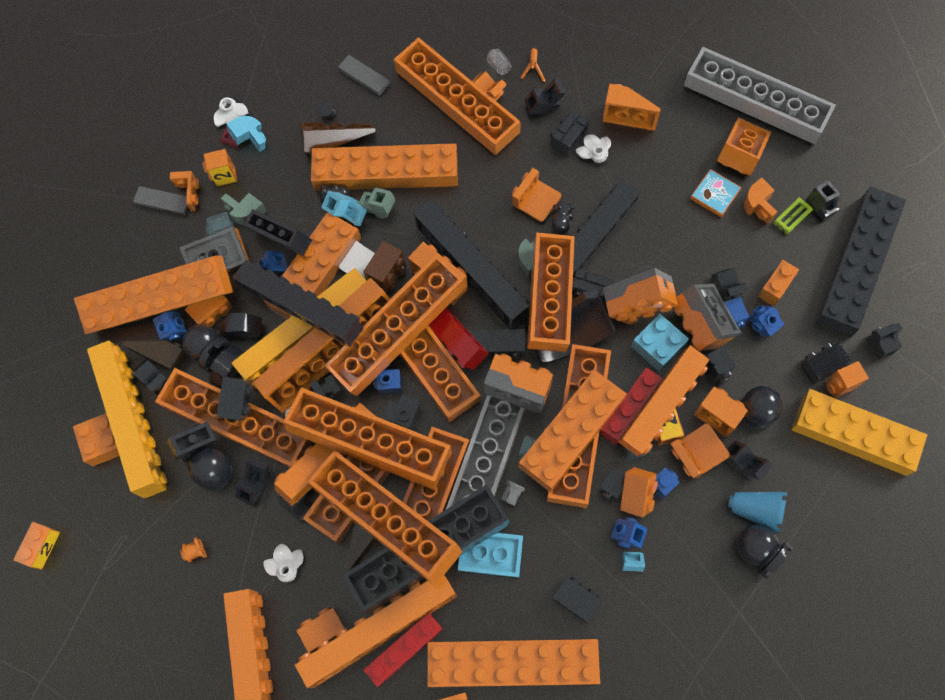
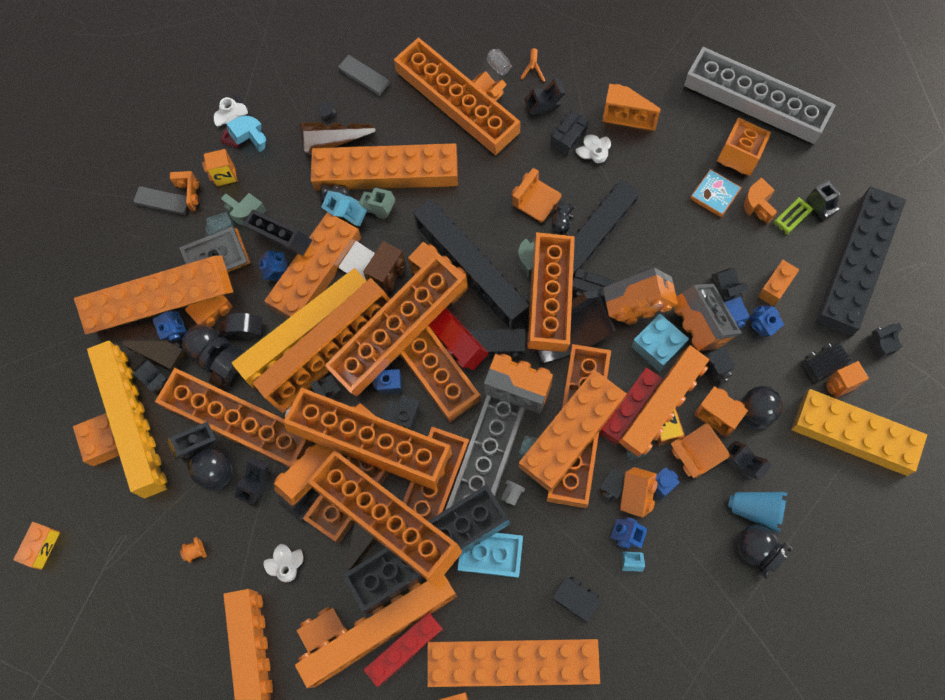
black brick [217,376,254,420] -> none
black brick [232,260,364,347] -> none

